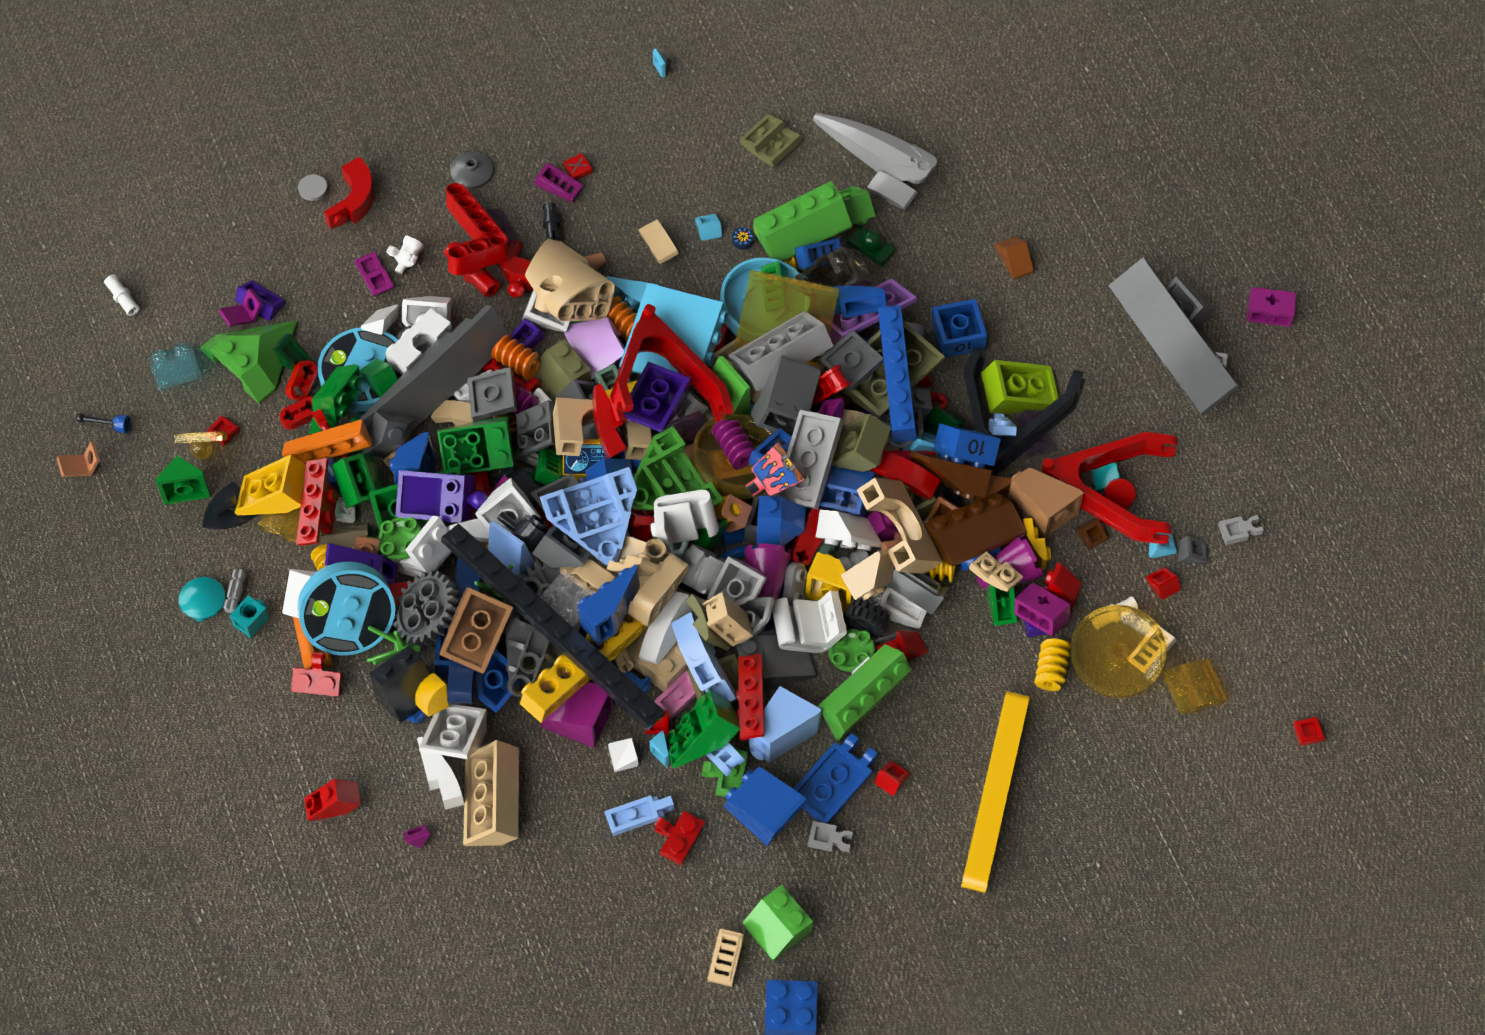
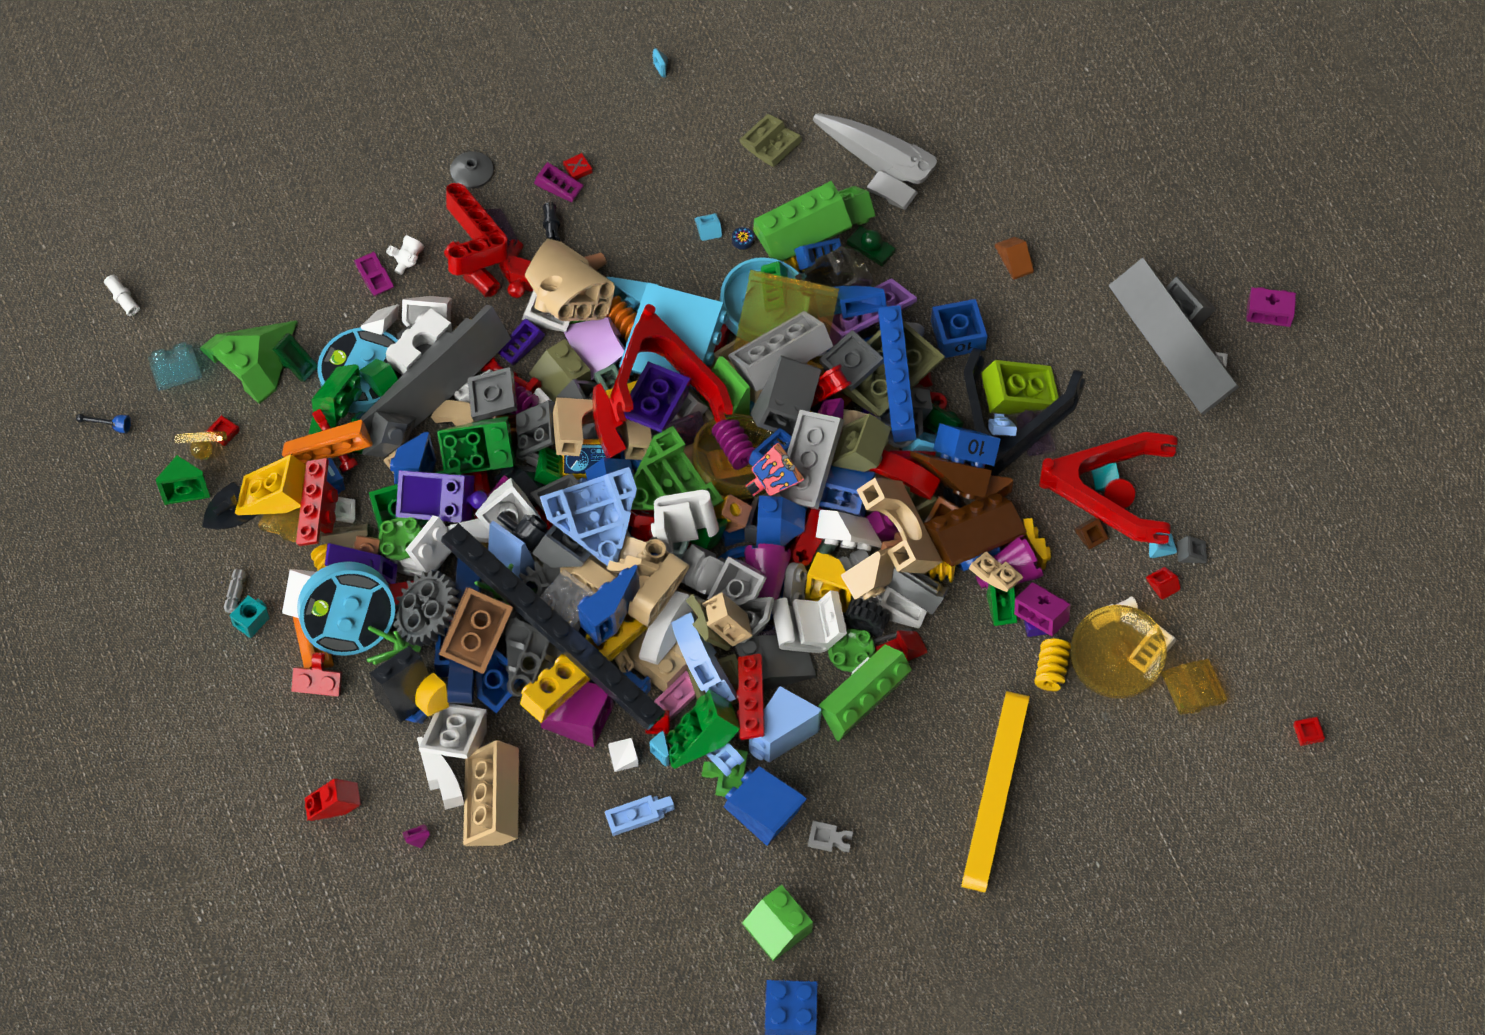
nougat bracket [57,442,100,477] -> none
teal dish [179,577,226,622] -> none
magenta bracket [219,289,262,327] -> none
dark purple slope [235,280,286,321] -> none
red beam [279,397,313,430] -> none
red beam [285,360,318,401] -> none
light grey piece [298,175,327,201] -> none
red arch [324,156,374,230] -> none
green slope [331,453,384,509] -> none
orange piece [491,334,540,380] -> none
tan slope [638,220,679,264] -> none
red plate [654,811,705,866] -> none
tan slope [707,929,744,987] -> none
blue tile [794,733,878,824] -> none
red slope [874,761,910,796] -> none
medium nougat slope [1008,467,1084,539] -> none
red slope [1045,563,1082,613] -> none
light grey plate [1218,515,1263,545] -> none

